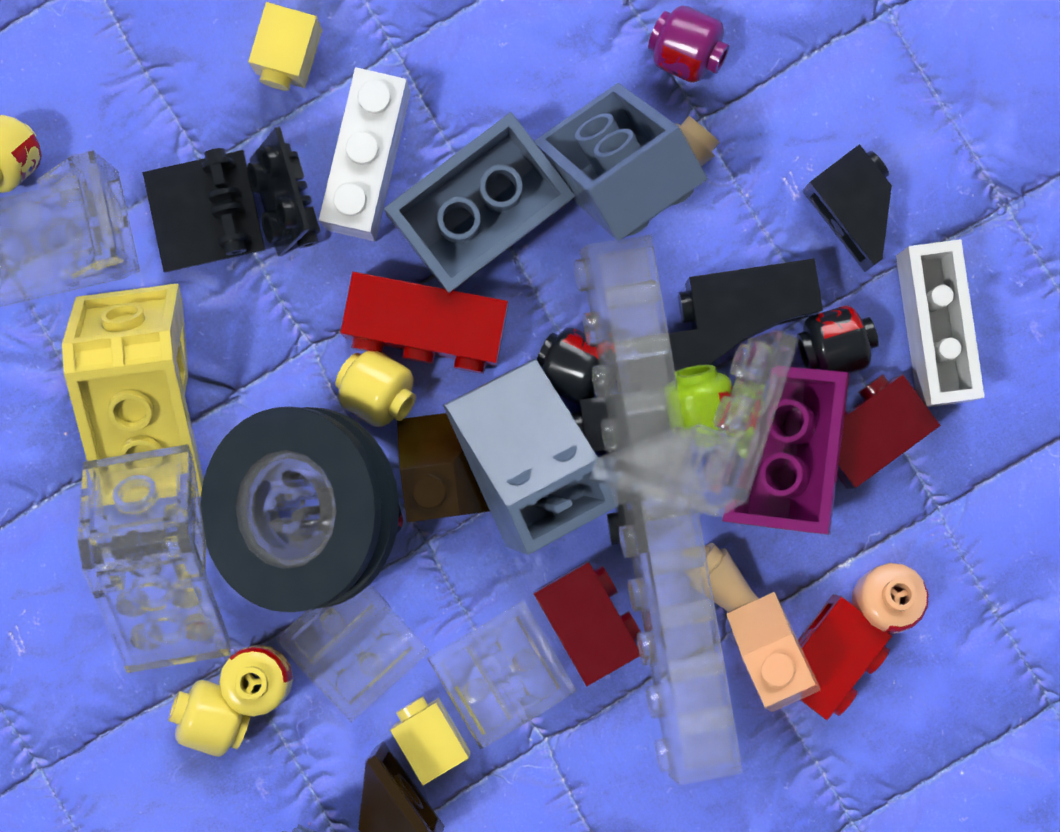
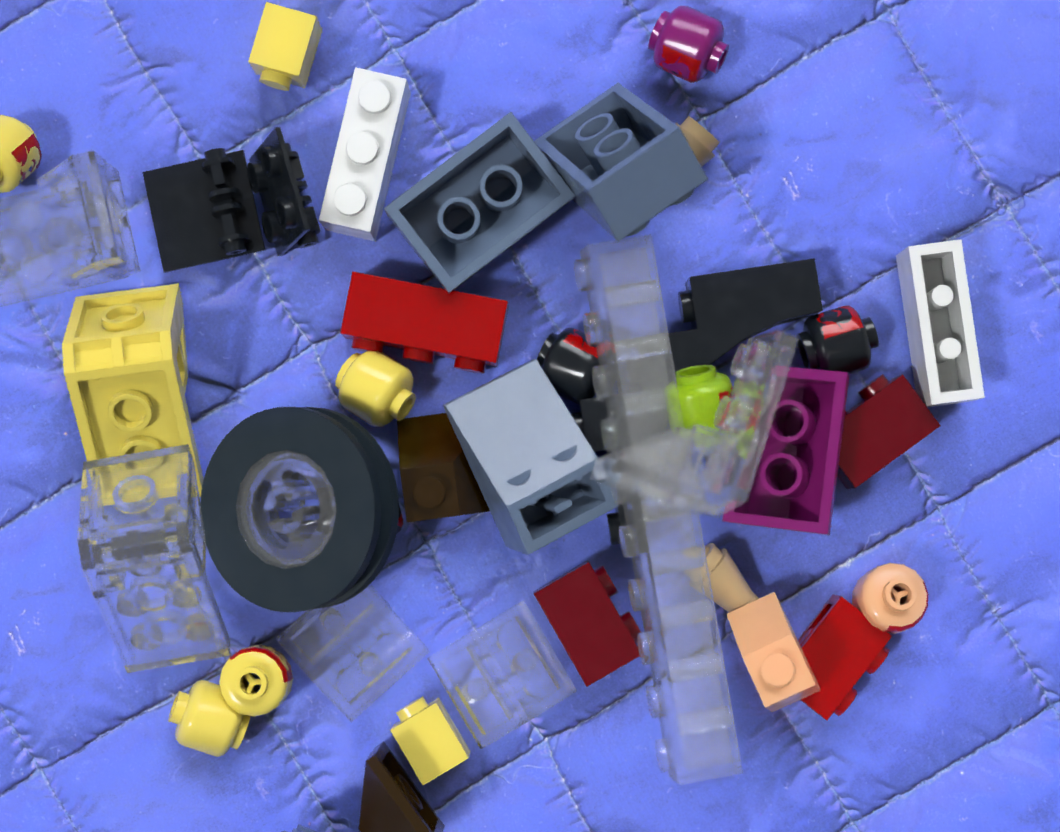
black slope [802,144,892,272] -> none

